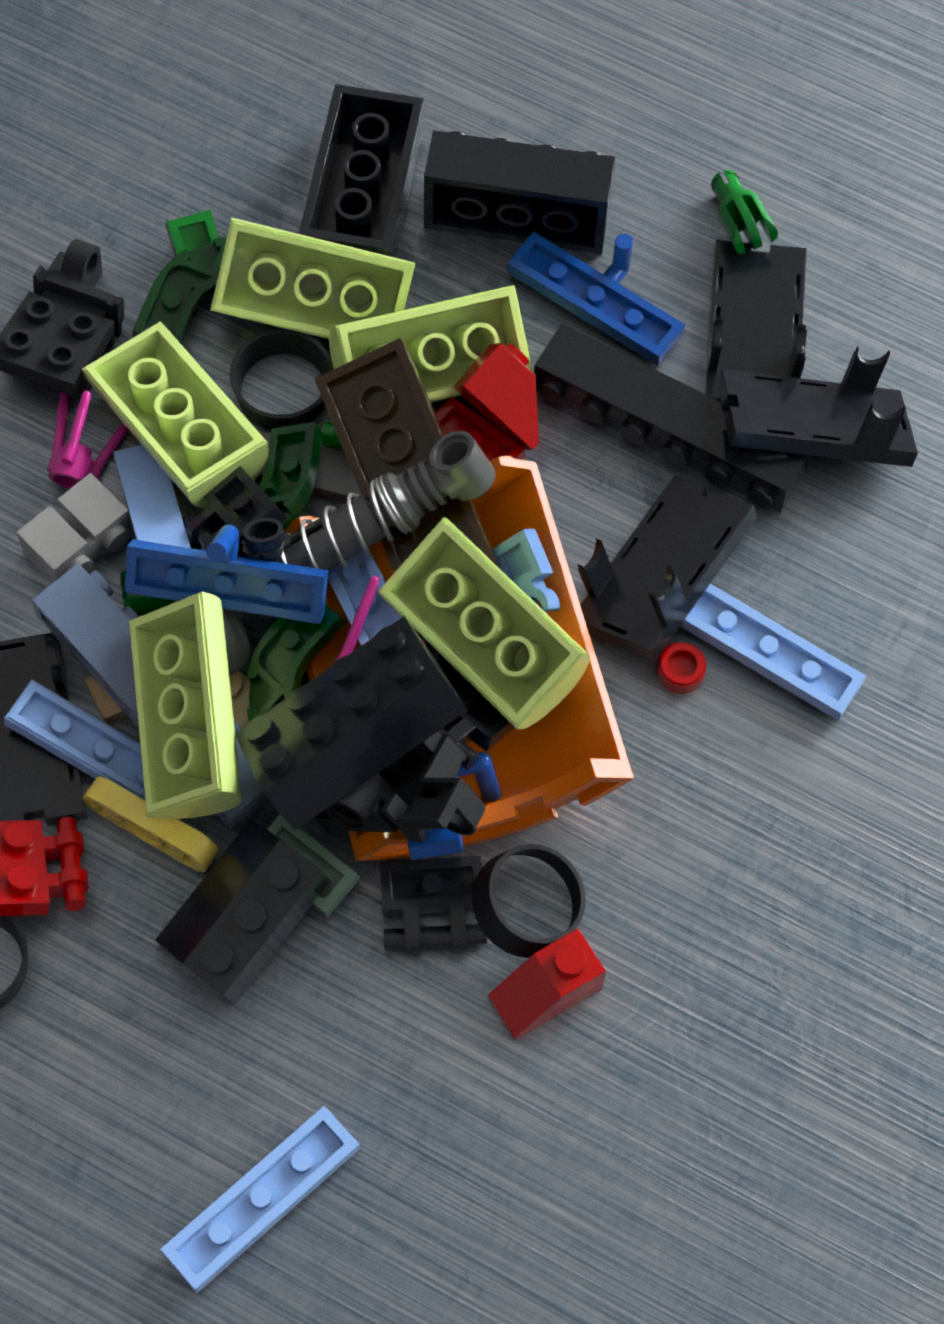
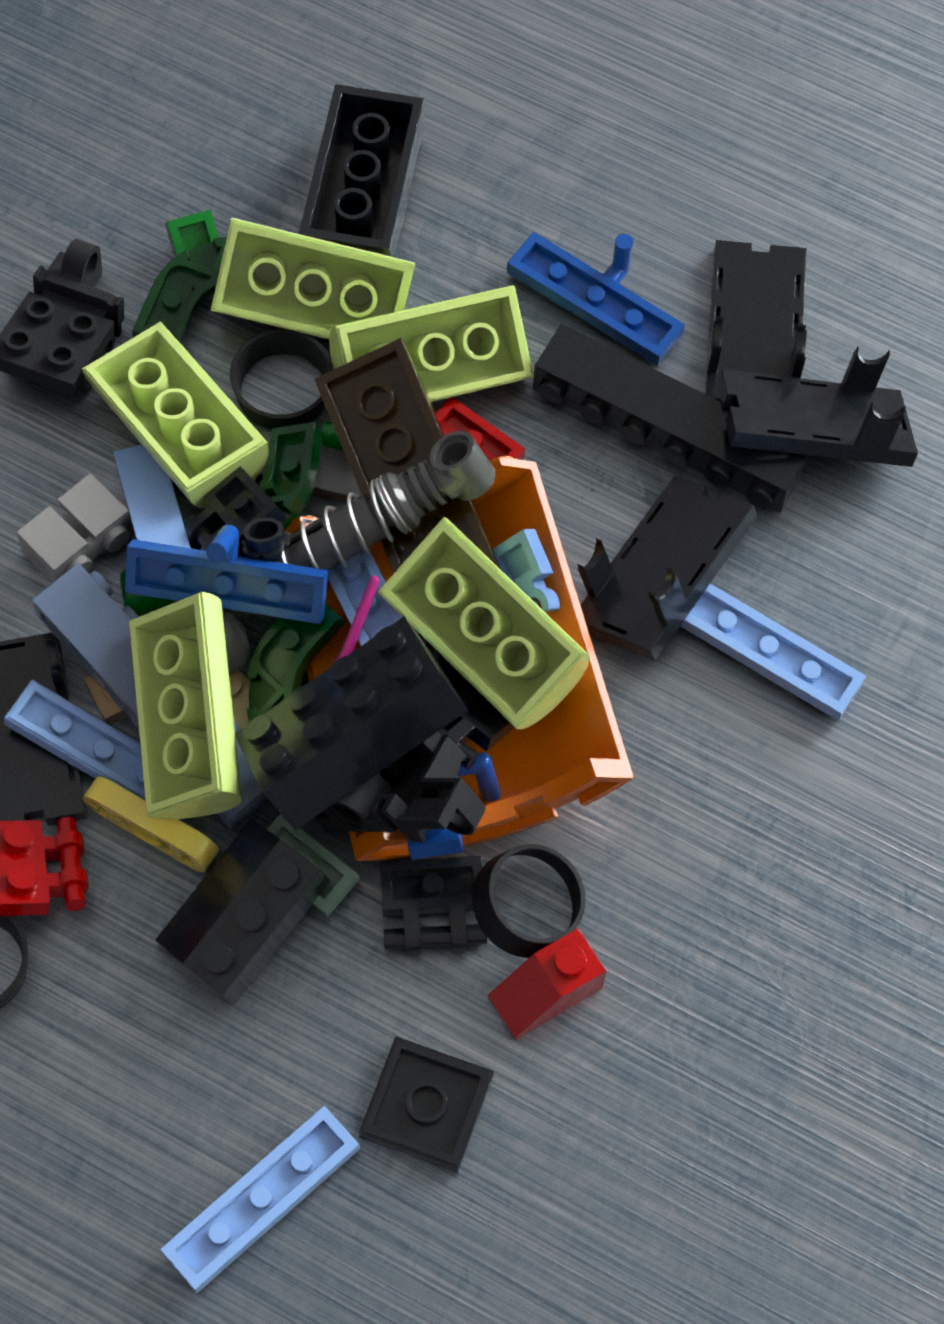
dark pink plant [47,391,129,489] -> none
black brick [424,130,616,254] -> none
red slope [453,343,539,450] -> none
red tile [656,642,707,694] -> none
green arm [711,170,778,254] -> none
none -> black tile [359,1036,494,1173]

